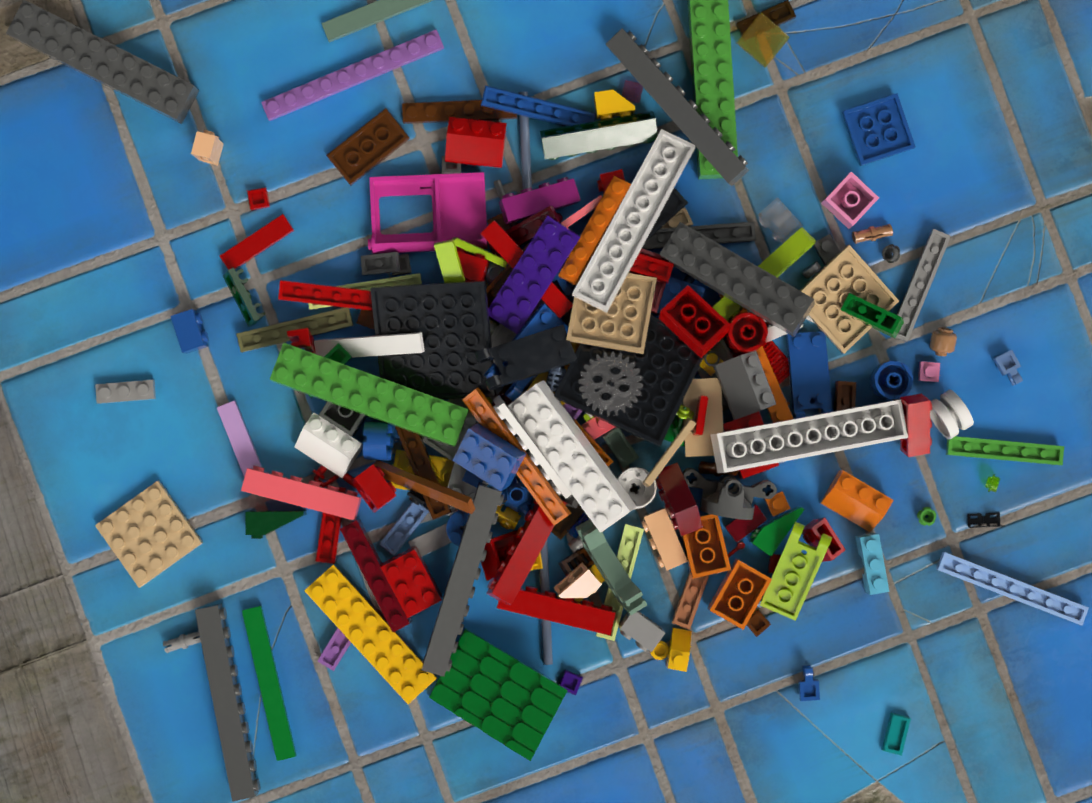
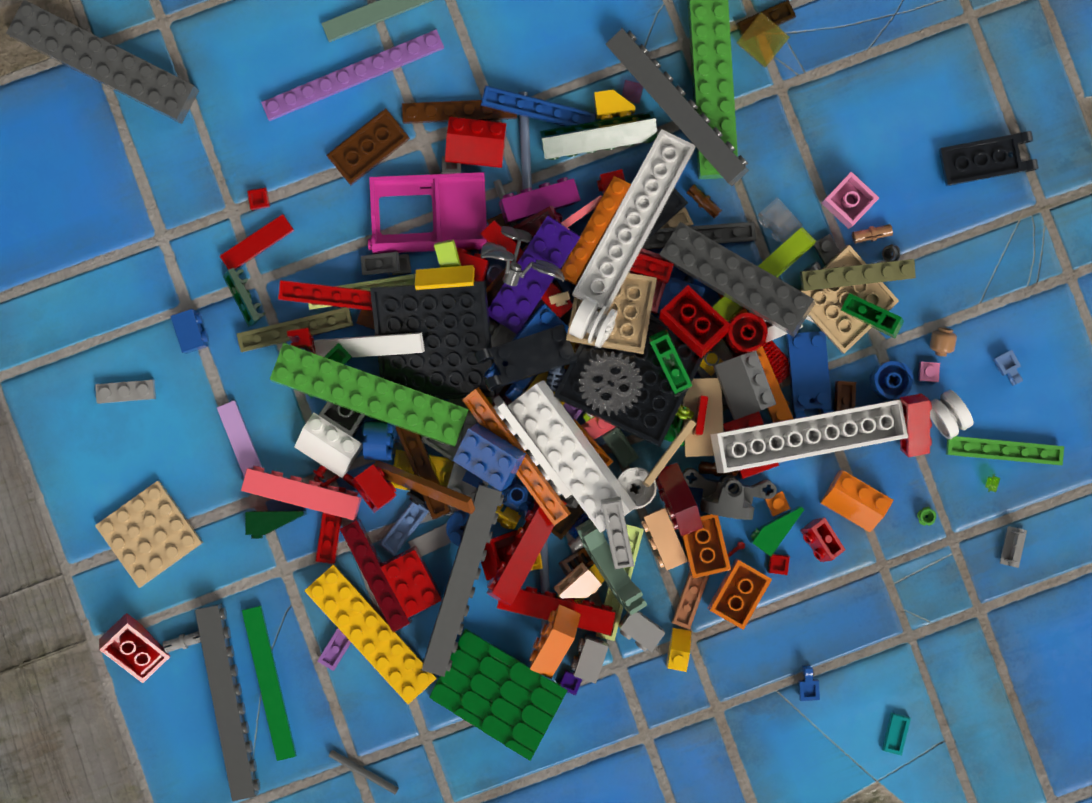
light nougat brick [191,130,224,166] -> none
lime tile [452,237,507,268] -> none
yellow plate [650,640,669,660] -> none
dark red tile [725,504,767,542] -> none
reddish brown tile [747,609,771,637] -> none
lime hinge [760,522,832,621] -> none
blue plate [842,93,916,166] -> none
medium azure arch [855,533,890,595] -> none
light grey plate [896,229,951,342] -> none
light blue plate [936,552,1089,626] -> none
black piece [967,512,1005,528] -> none
none -> red slope [99,613,170,683]
none -> dark grey bar [329,750,399,794]
none -> yellow tile [415,265,475,290]
none -> dark grey plant [481,226,565,286]
none -> orange brick [529,604,581,679]
none -> tan plate [549,291,571,307]
none -> white wheel [569,297,617,348]
none -> light grey brick [571,634,609,684]
none -> light grey tile [601,496,634,569]
none -> green slope [649,329,693,394]
none -> reddish brown pin [687,184,722,219]
none -> olive plate [800,259,916,291]
none -> black hinge [939,131,1039,186]
none -> light grey hinge [1000,526,1027,568]

